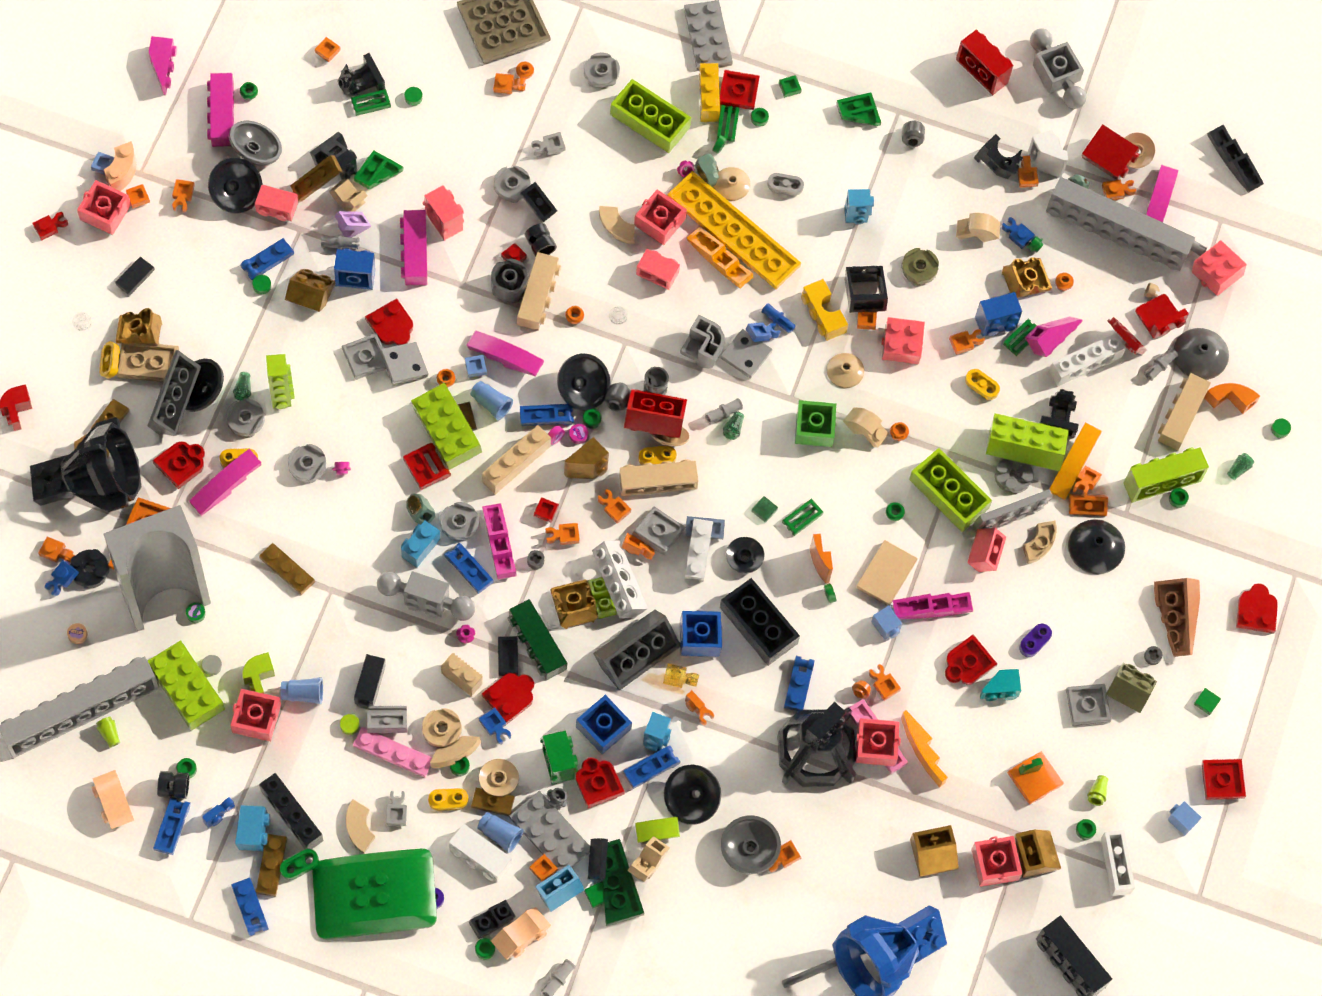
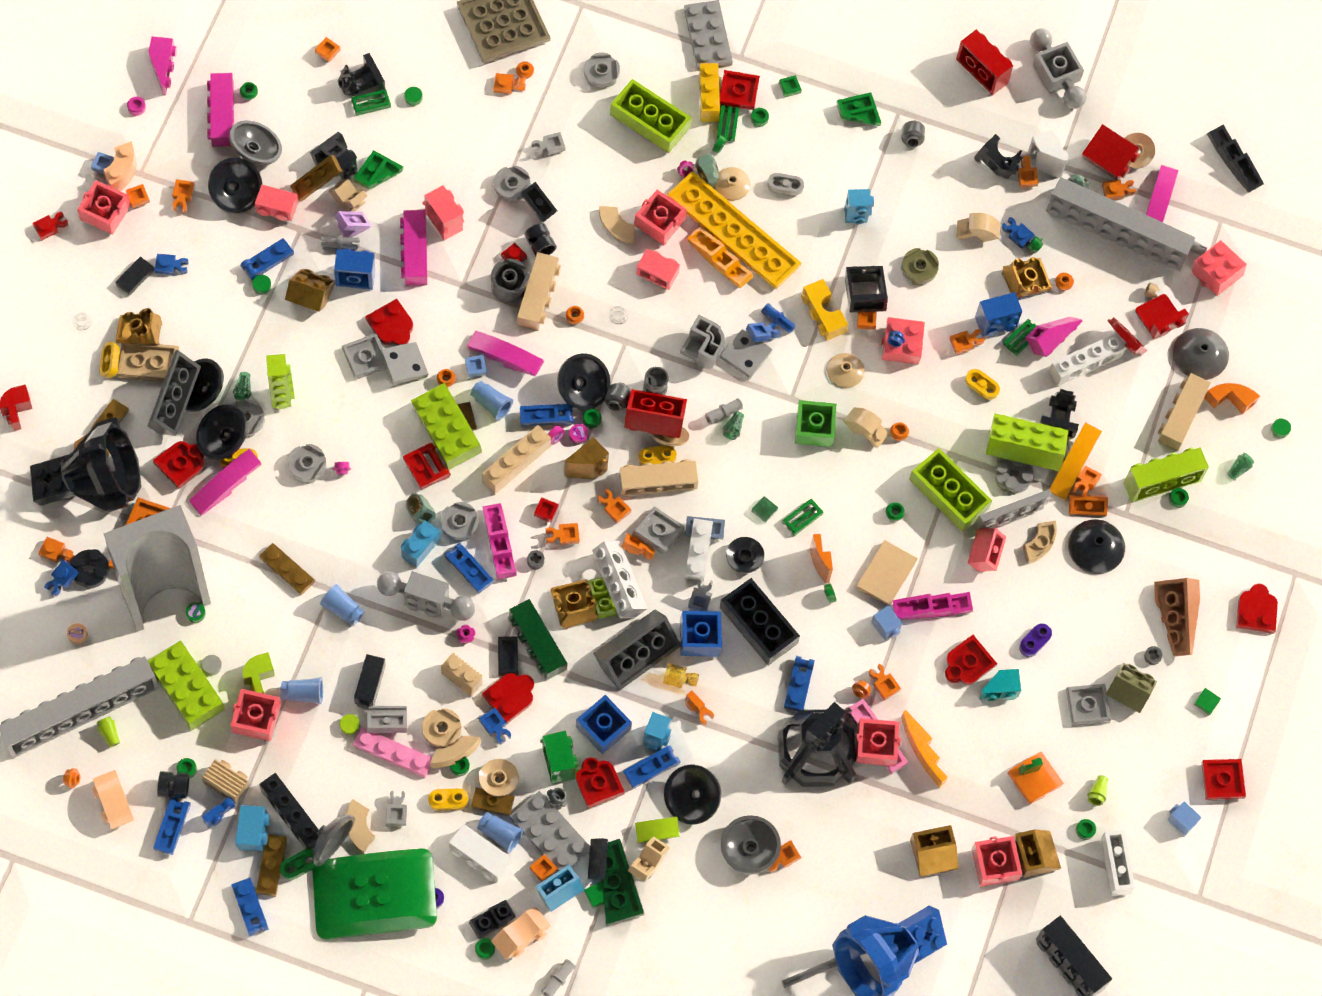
light grey pin [1144,348,1178,381] -> none
none -> orange plate [63,768,81,788]
none -> dark pink tile [127,97,146,116]
none -> blue plate [155,253,189,275]
none -> black dish [196,404,248,460]
none -> tan brick [202,759,250,804]
none -> dark grey dish [313,815,355,867]
none -> medium blue plant [320,584,365,626]
none -> light grey plate [688,577,713,611]
none -> blue plate [887,330,905,347]

